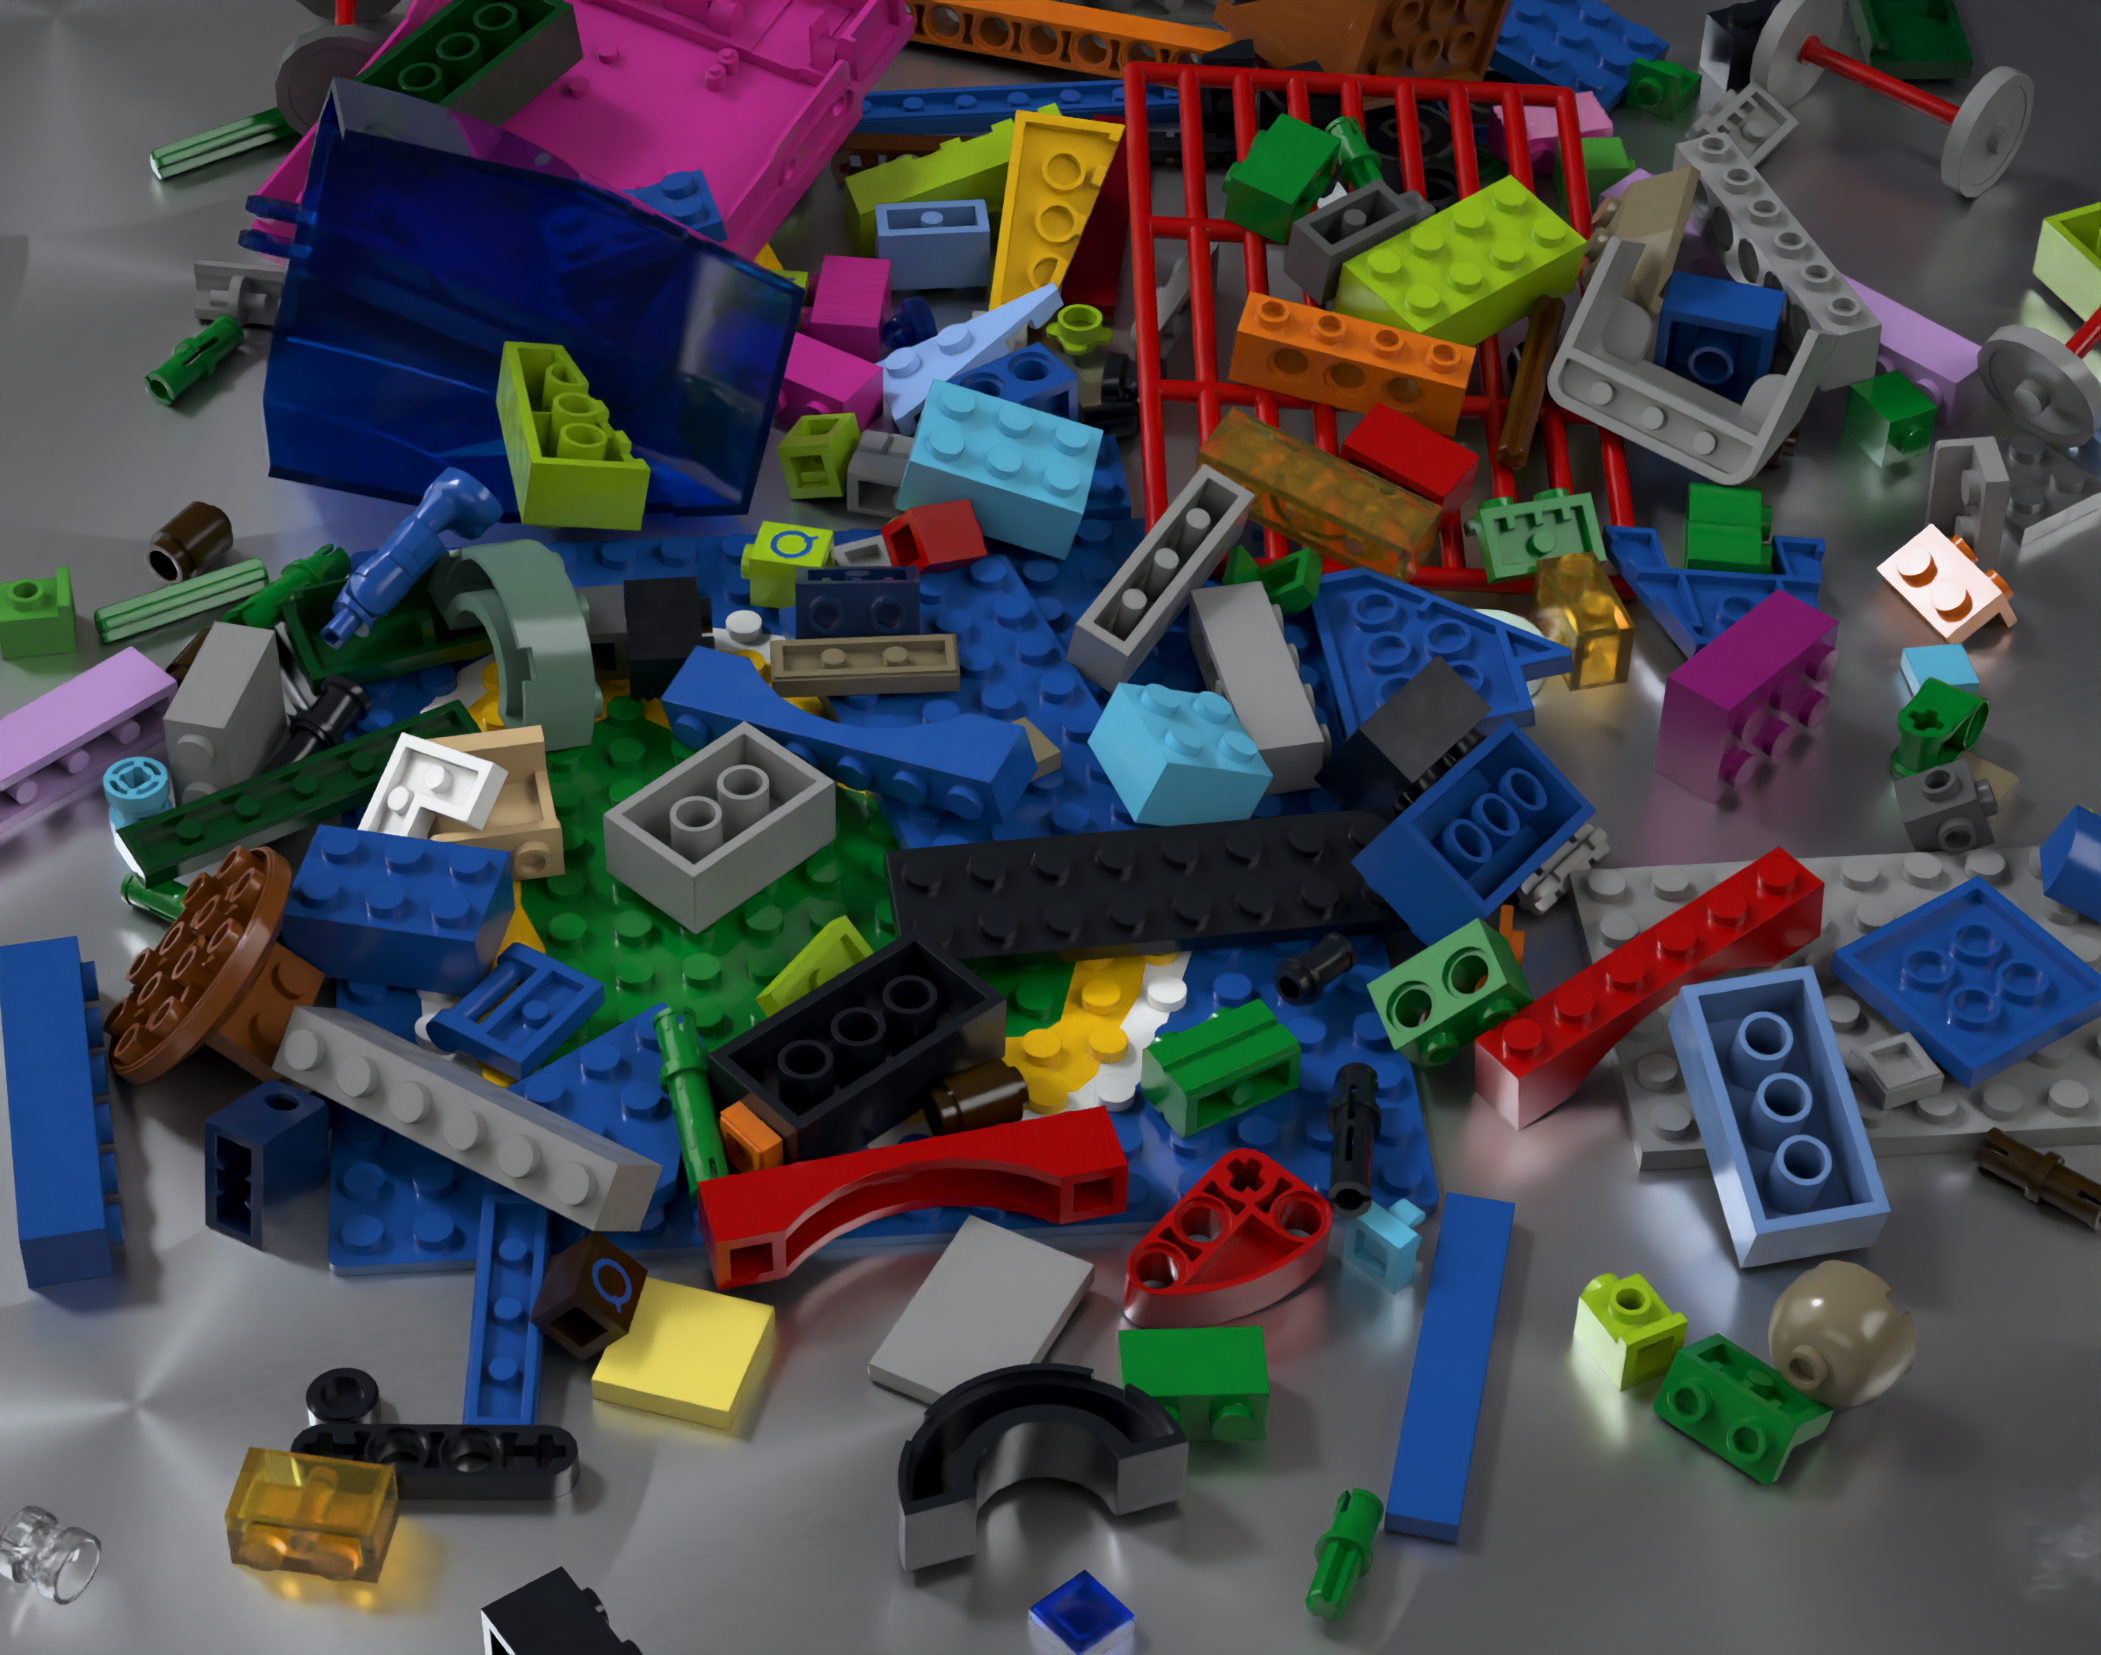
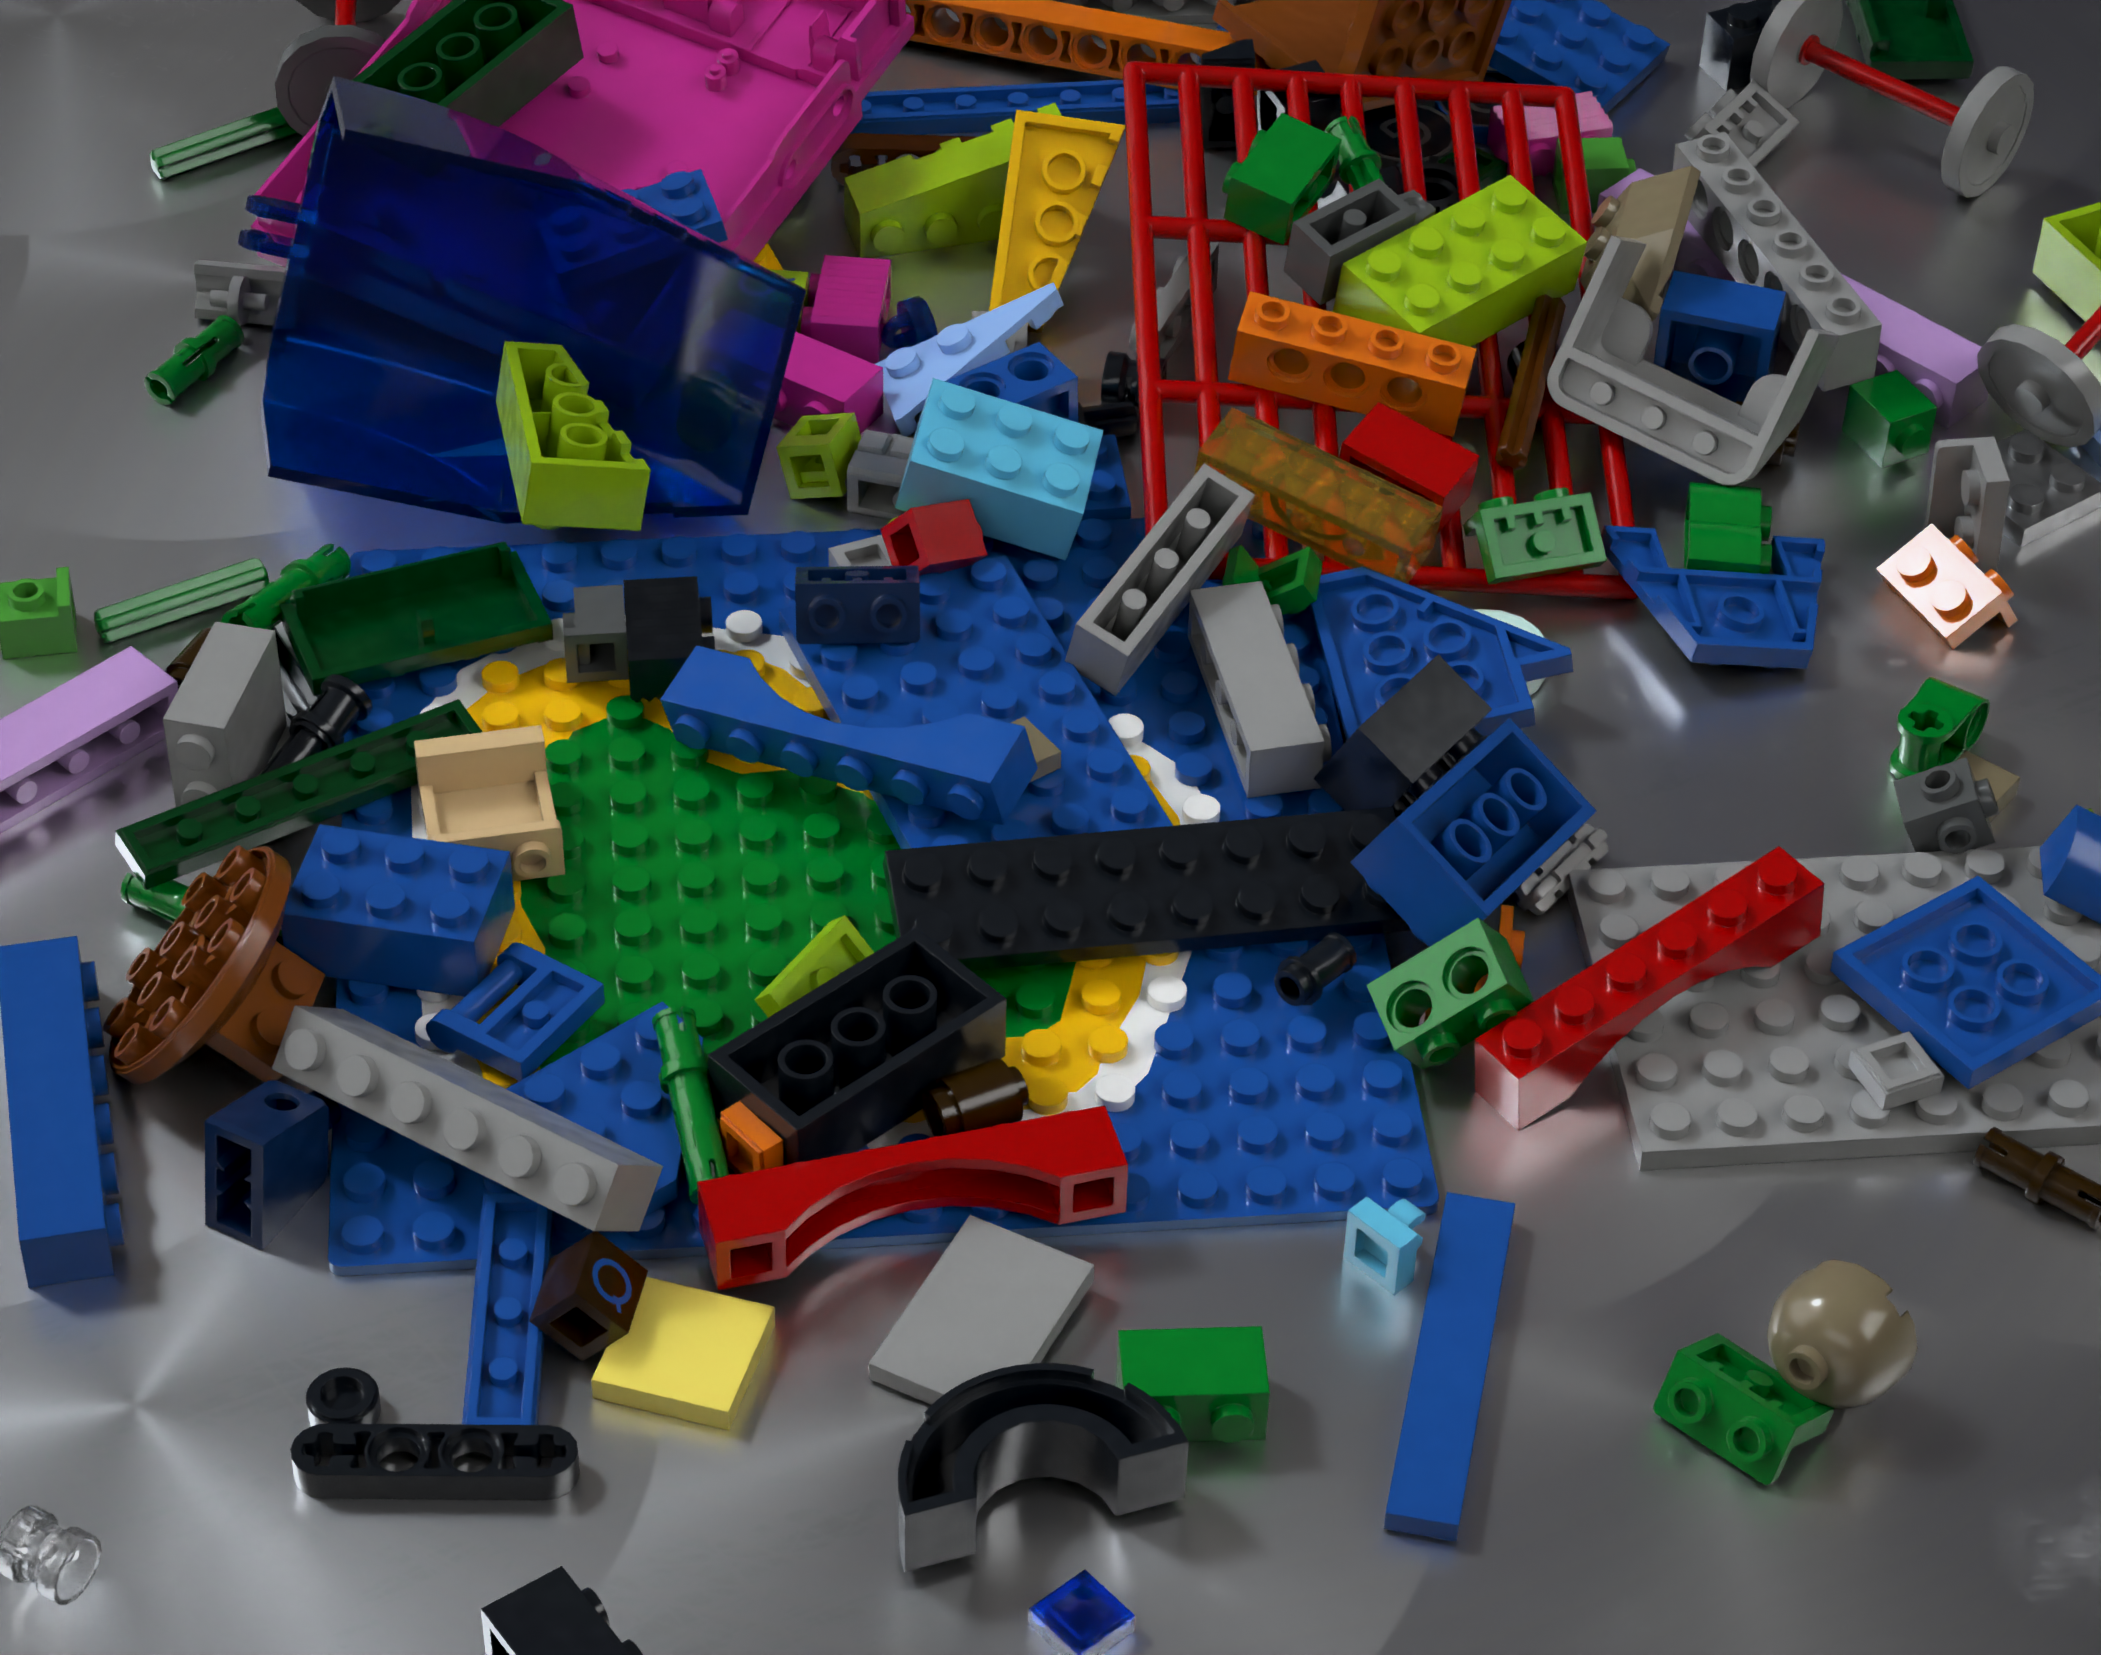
medium azure wheel [103,756,173,836] -> none
dark brown brick [145,501,234,585] -> none
clear yellow brick [224,1447,400,1583] -> none
blue piece [320,467,503,649] -> none
white plate [357,732,509,839] -> none
sand green brick [428,539,603,752] -> none
light grey brick [603,721,836,935] -> none
lime brick [741,521,834,609] -> none
dark tan tile [770,634,960,698] -> none
medium blue brick [874,199,990,292] -> none
lime plate [1046,304,1113,356] -> none
dark red tile [1059,114,1130,322] -> none
medium azure brick [1087,682,1273,826] -> none
red beam [1122,1148,1333,1329] -> none
green brick [1141,998,1302,1139] -> none
black axle [1148,131,1237,165] -> none
green axle [1305,1488,1384,1622] -> none
black pin [1327,1062,1382,1218] -> none
clear yellow brick [1530,551,1635,692] -> none
lime brick [1574,1272,1688,1392] -> none
green bracket [1625,58,1702,122] -> none
magenta brick [1653,589,1839,805] -> none
medium blue brick [1667,965,1891,1269] -> none
medium azure tile [1900,643,1980,697] -> none

